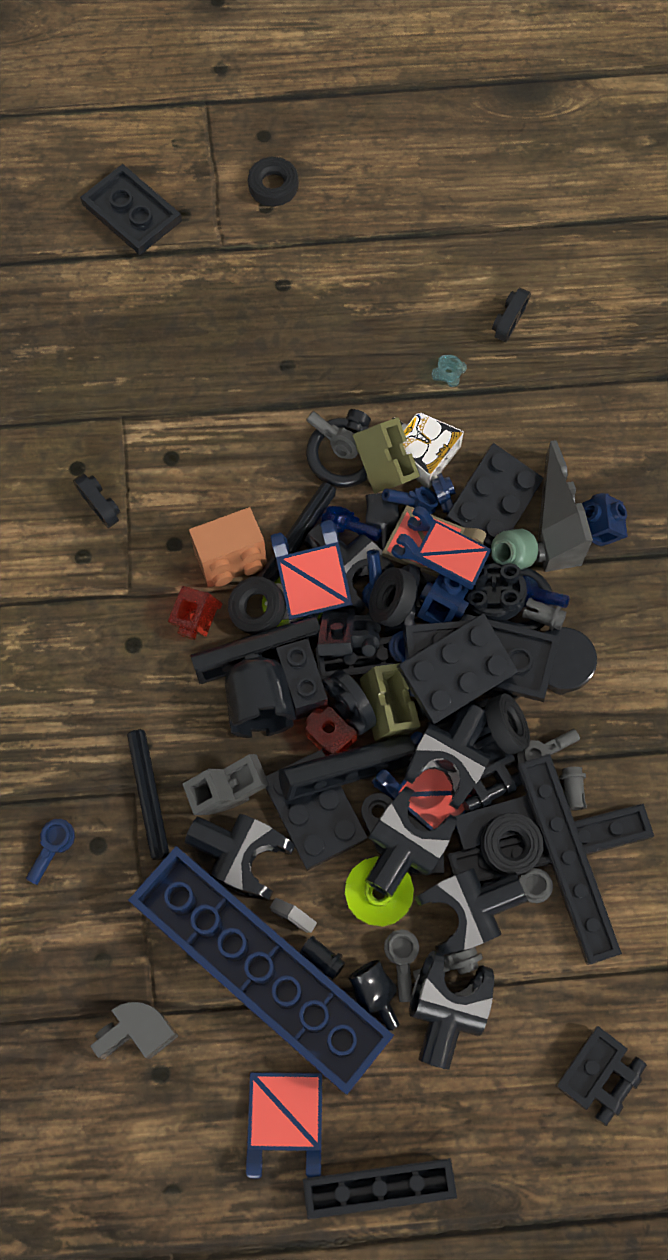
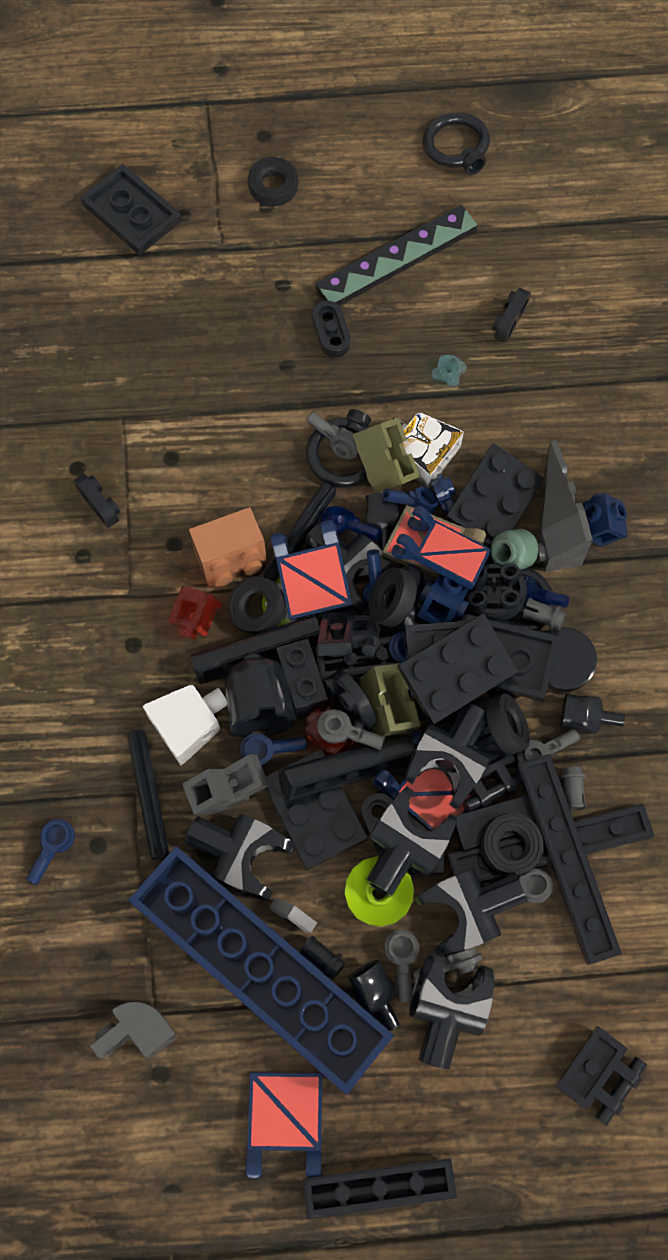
none -> white torso [143,685,227,766]
none -> dark blue plate [239,733,307,765]
none -> black plate [312,301,351,358]
none -> tile [316,205,478,306]
none -> dark grey plate [317,709,385,750]
none -> black piece [423,112,490,175]
none -> black piece [561,693,625,734]

